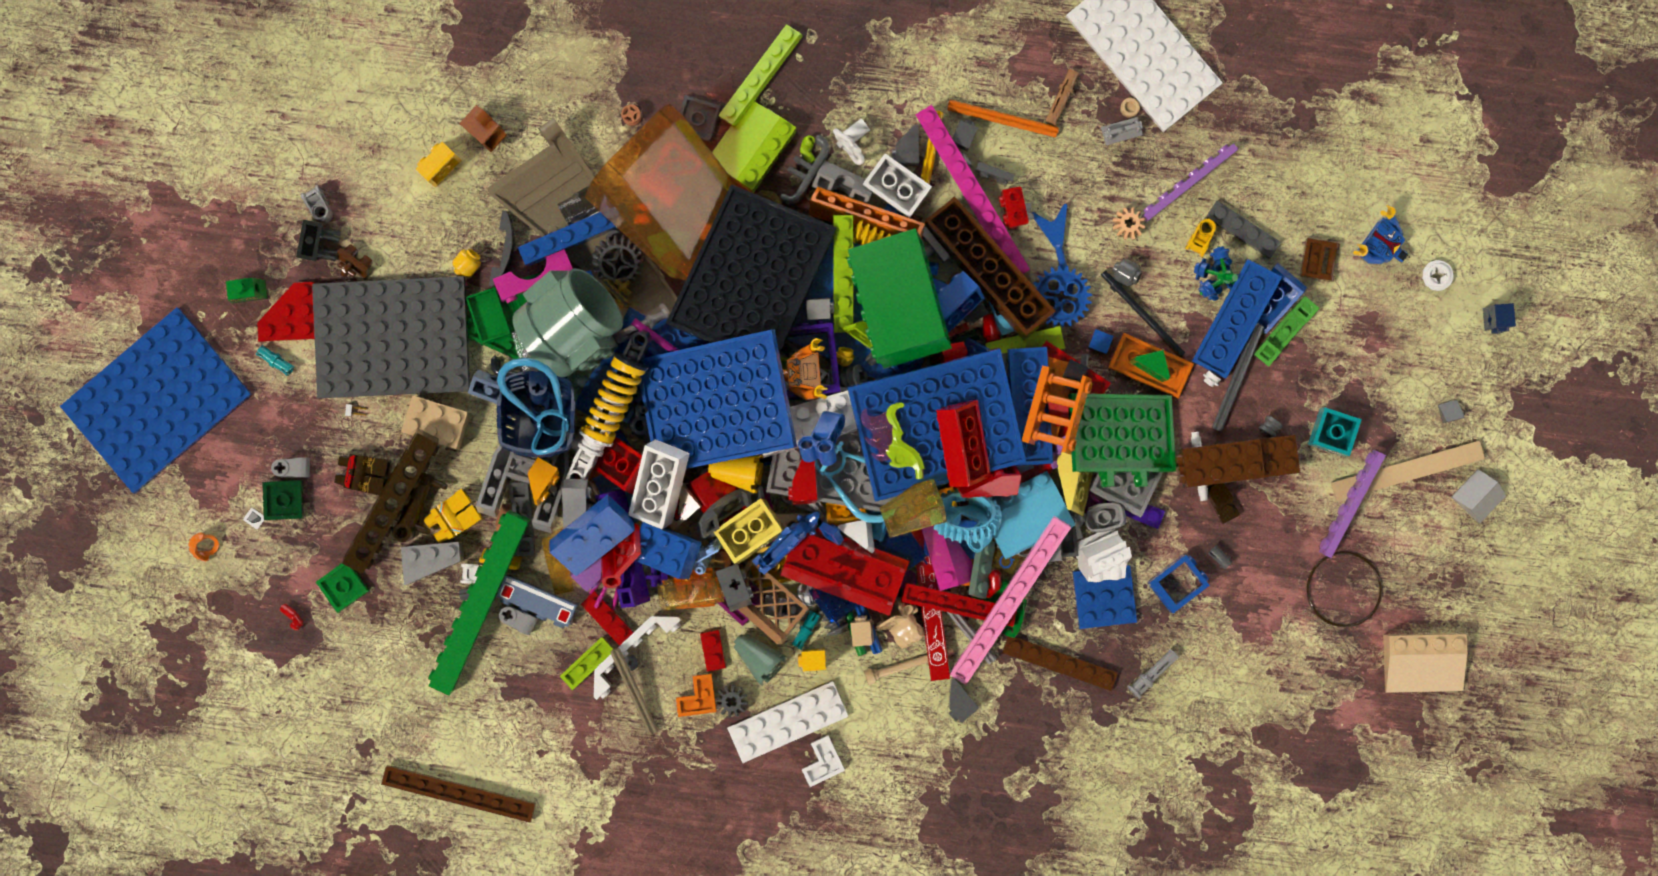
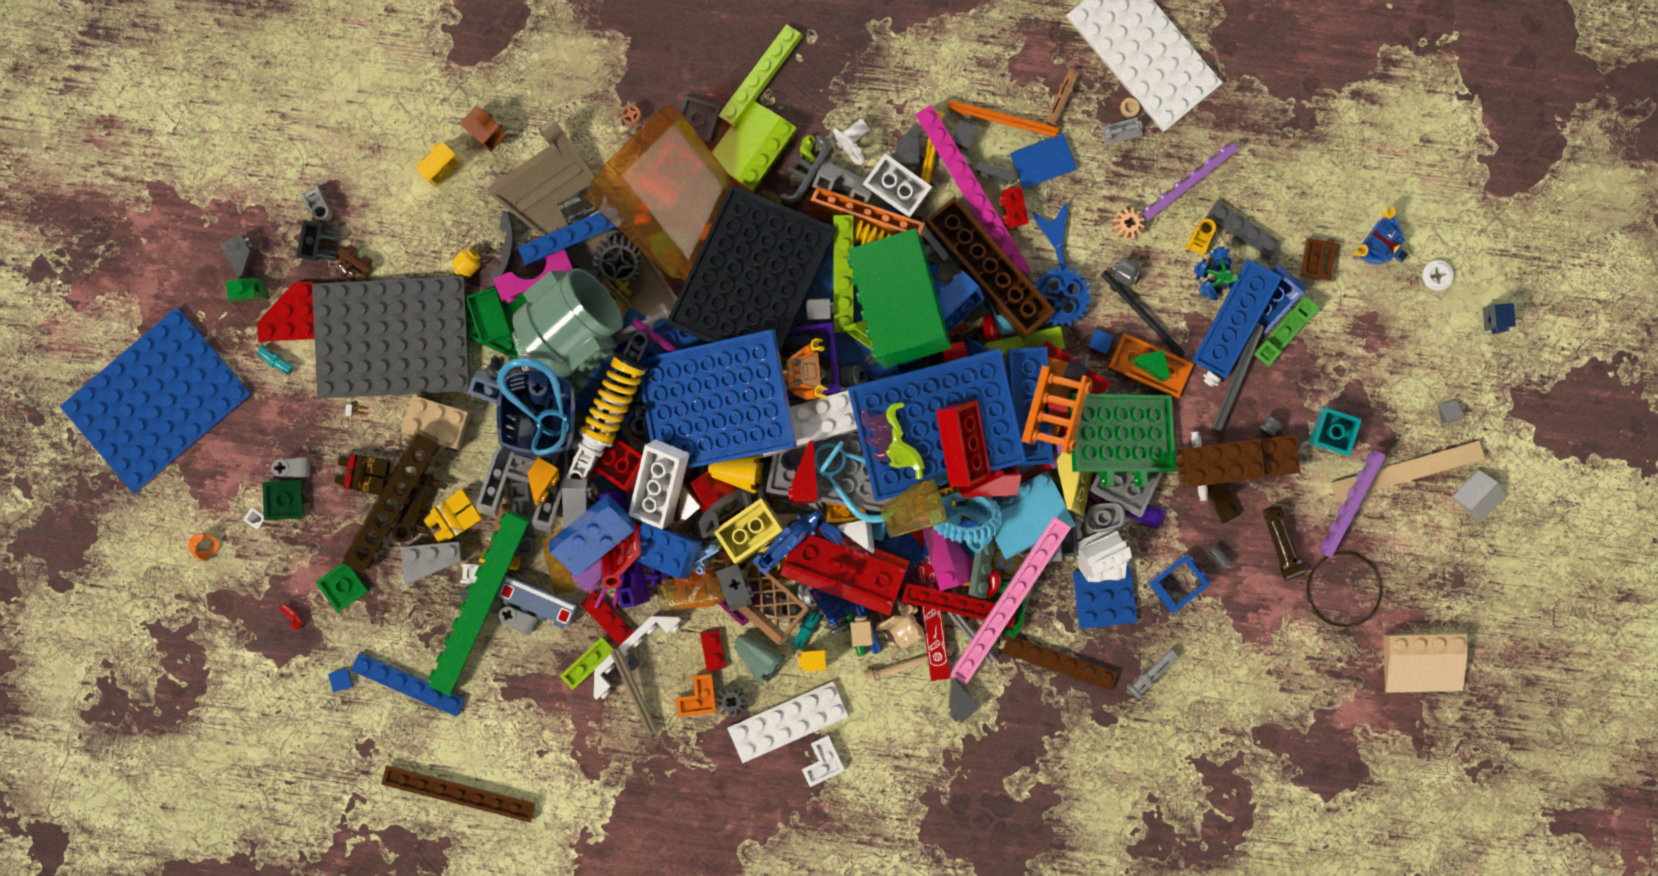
blue piece [798,411,845,466] -> none
yellow plate [836,347,855,367] -> none
none -> flat silver slope [220,234,255,279]
none -> blue tile [328,668,353,693]
none -> blue plate [351,653,465,717]
none -> black tile [781,451,800,471]
none -> blue tile [1010,134,1077,190]
none -> dark brown piece [1262,506,1305,581]

